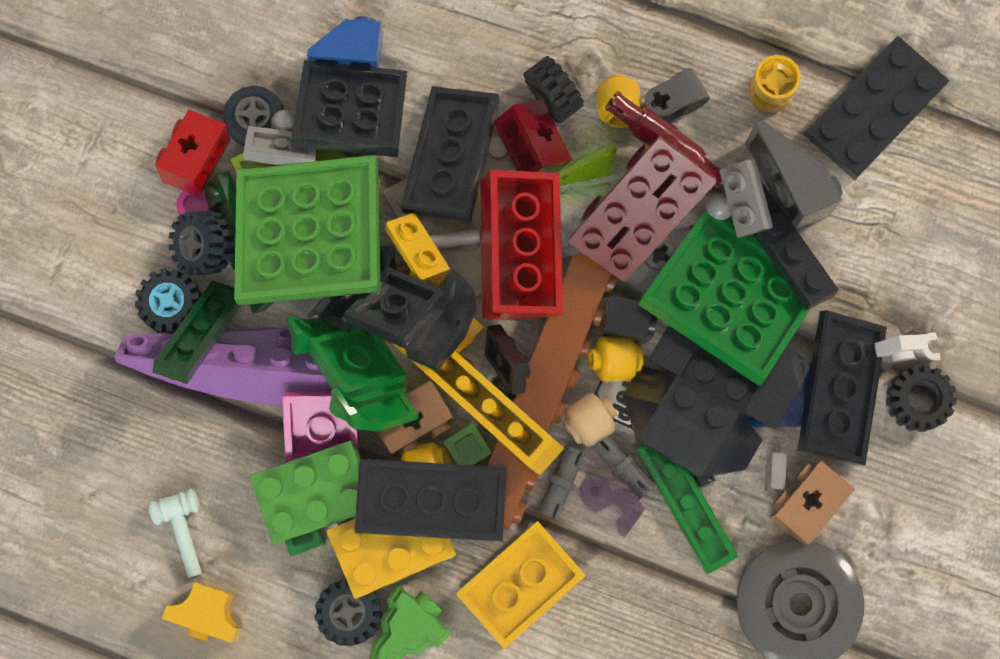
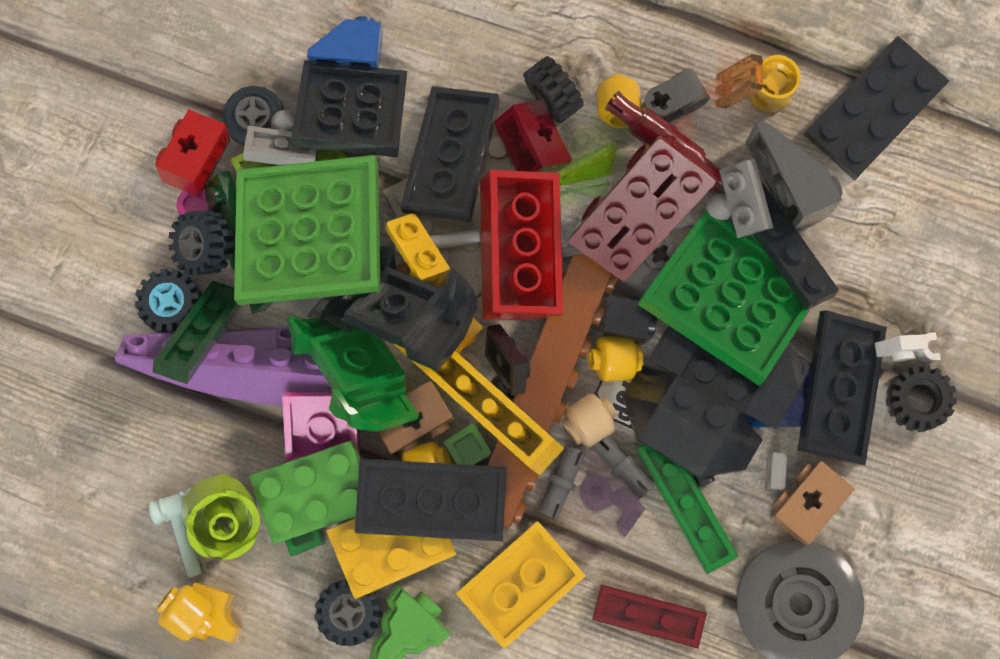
none -> yellow head [155,585,214,641]
none -> lime brick [182,474,260,560]
none -> dark red tile [592,584,707,649]
none -> clear orange tile [716,54,763,109]

